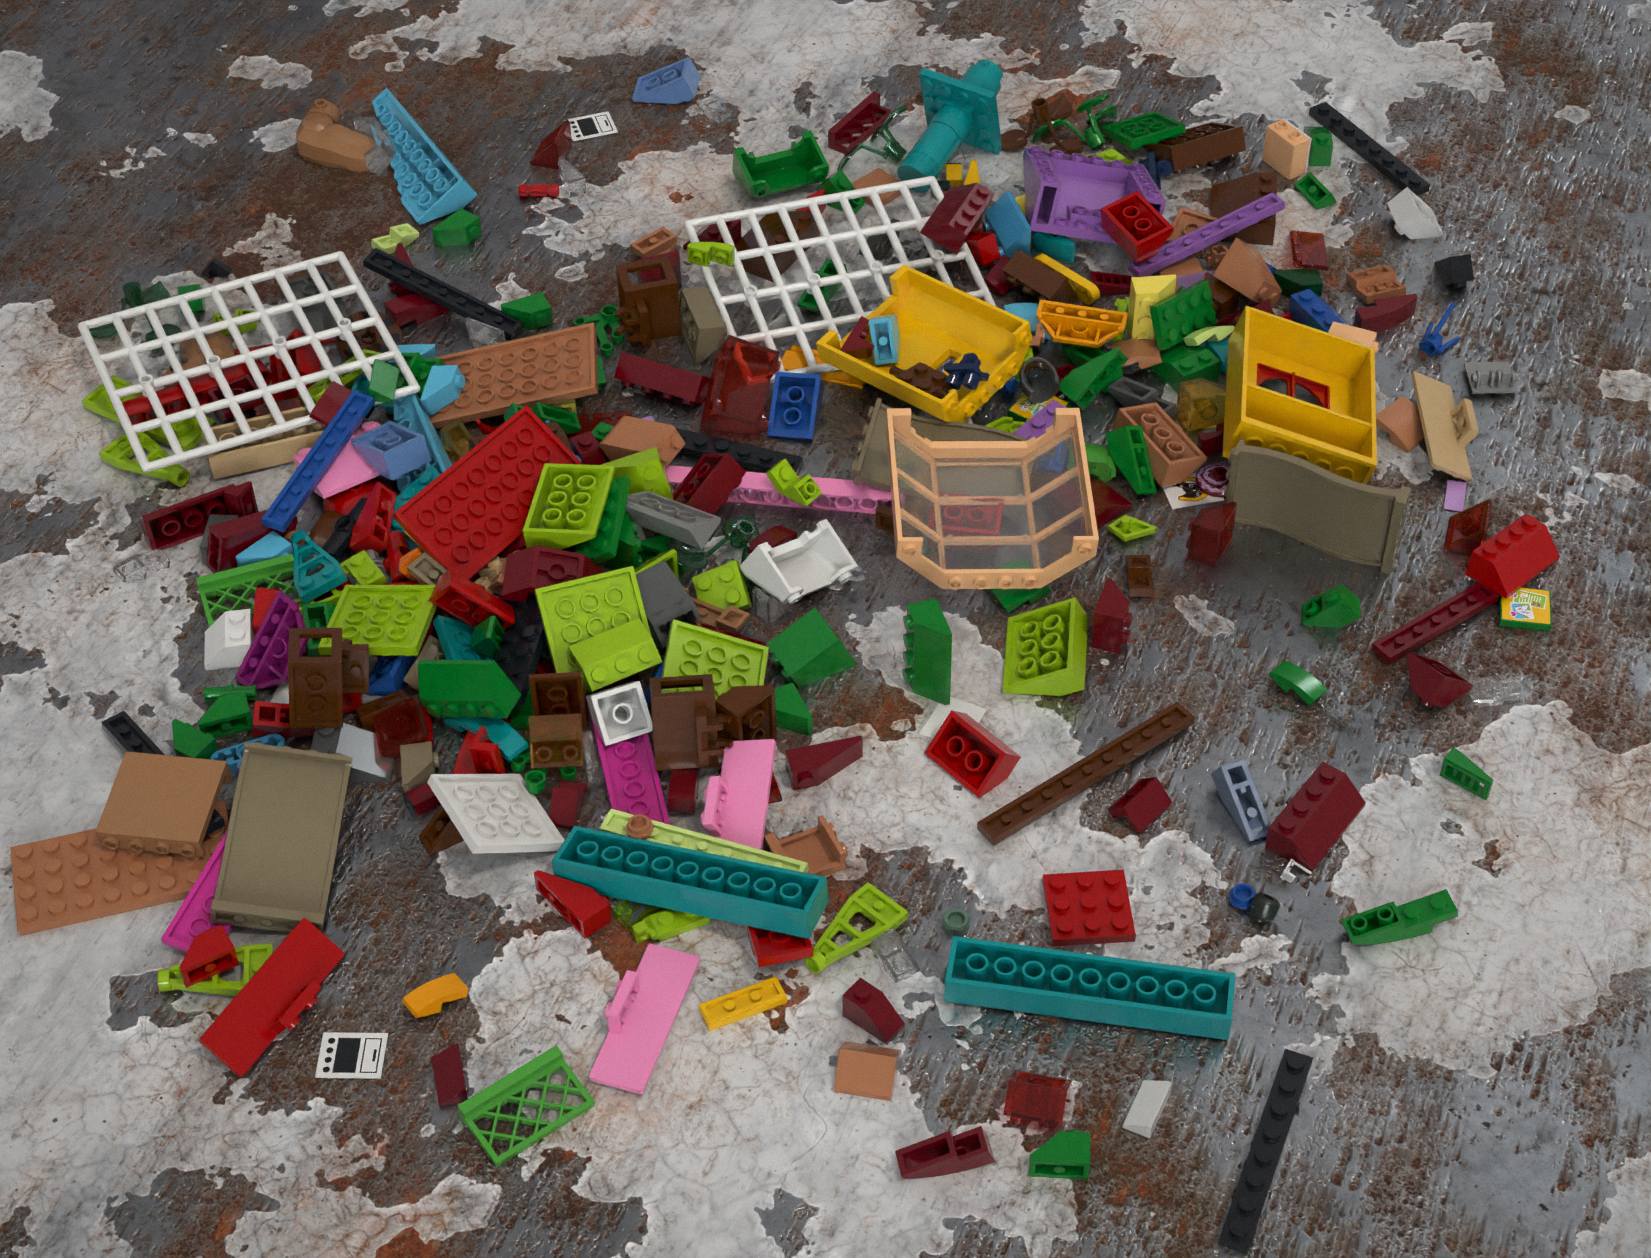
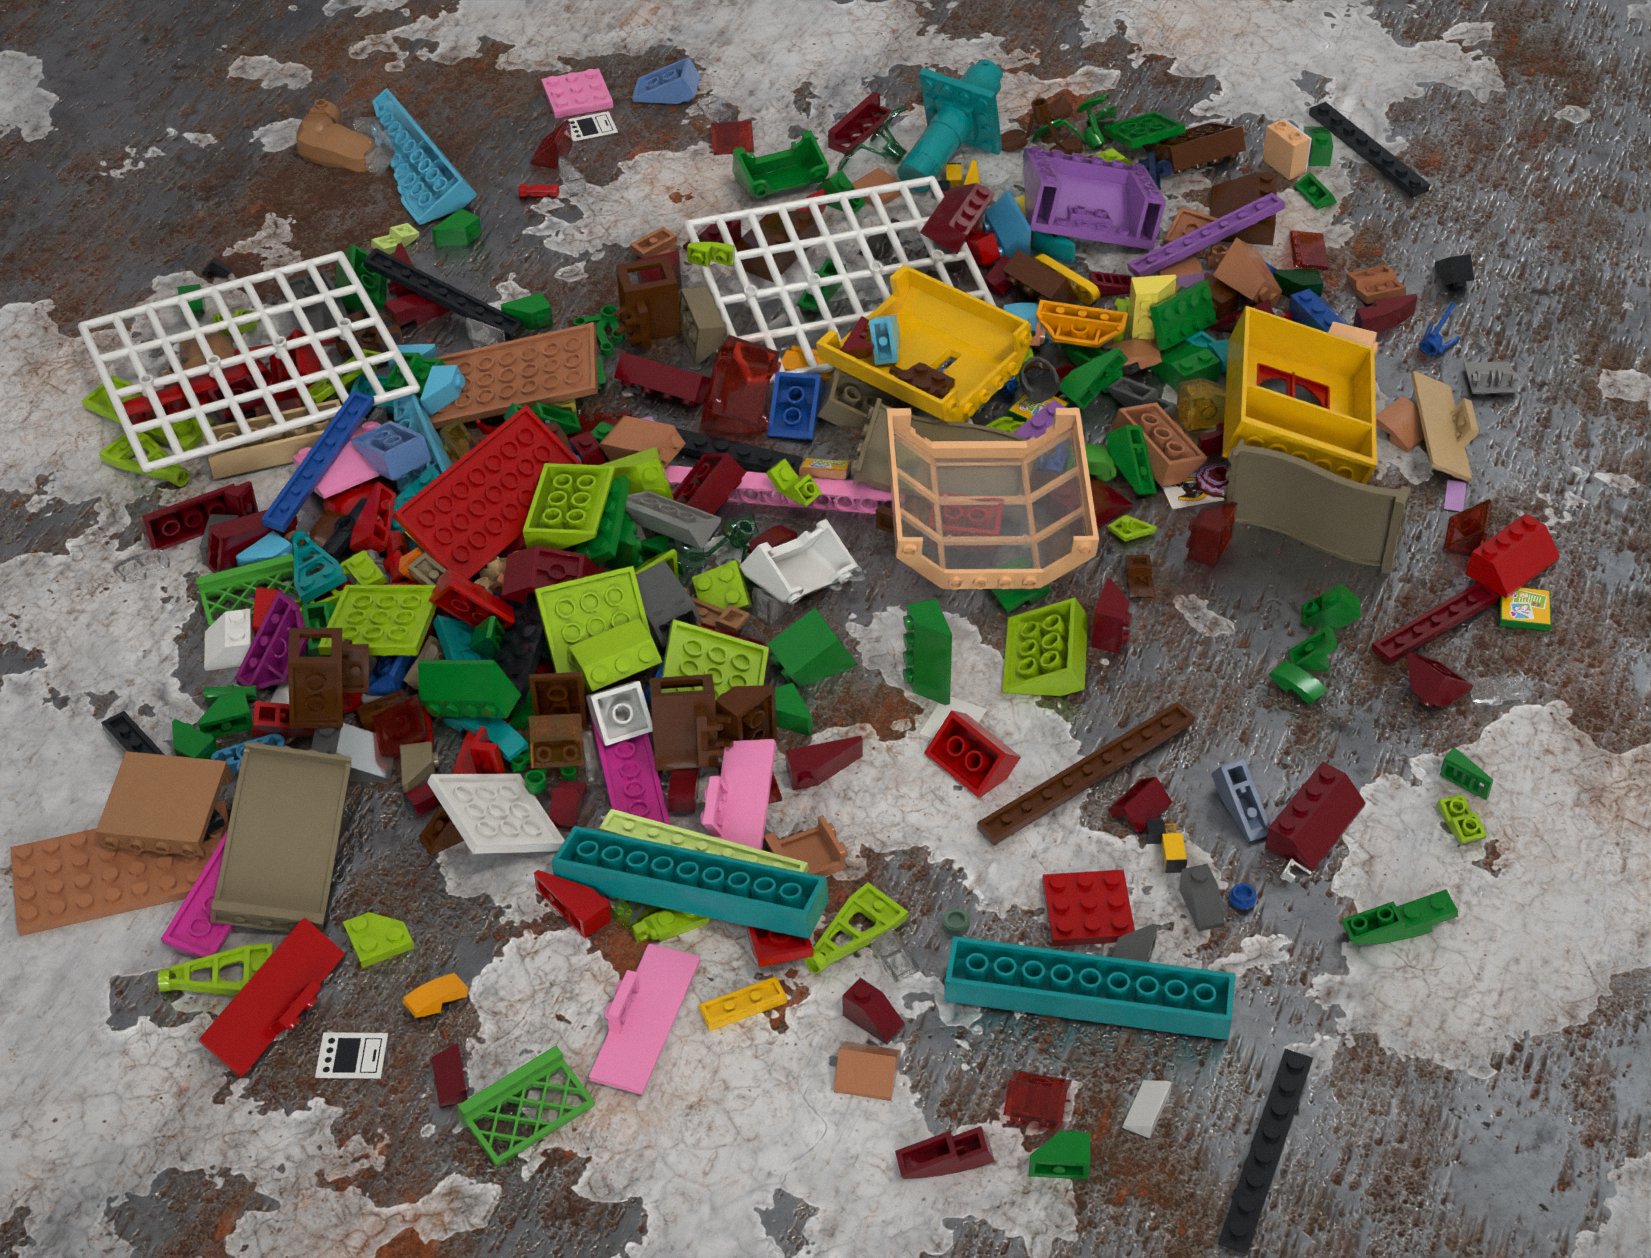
clear green plant [89,281,182,342] -> none
red slope [179,924,239,988] -> none
dark red slope [309,381,352,426] -> none
green slope [369,359,399,402] -> none
nougat plate [626,814,653,839] -> none
dark blue hips [944,353,990,390] -> none
red slope [1101,191,1174,264] -> none
yellowish green slope [1183,326,1235,346] -> none
pearl dark grey piece [1249,893,1280,923] -> none
white slope [1387,187,1443,240] -> none
none -> green slope [335,243,387,311]
none -> lime plate [343,912,414,968]
none -> bright pink plate [541,68,613,118]
none -> clear red slope [710,120,754,155]
none -> tile [799,458,852,480]
none -> dark tan slope [817,368,897,429]
none -> dark grey slope [1107,924,1158,962]
none -> piece [1145,819,1187,873]
none -> dark grey slope [1179,863,1225,932]
none -> green slope [1288,625,1338,671]
none -> lime slope [1437,794,1487,844]

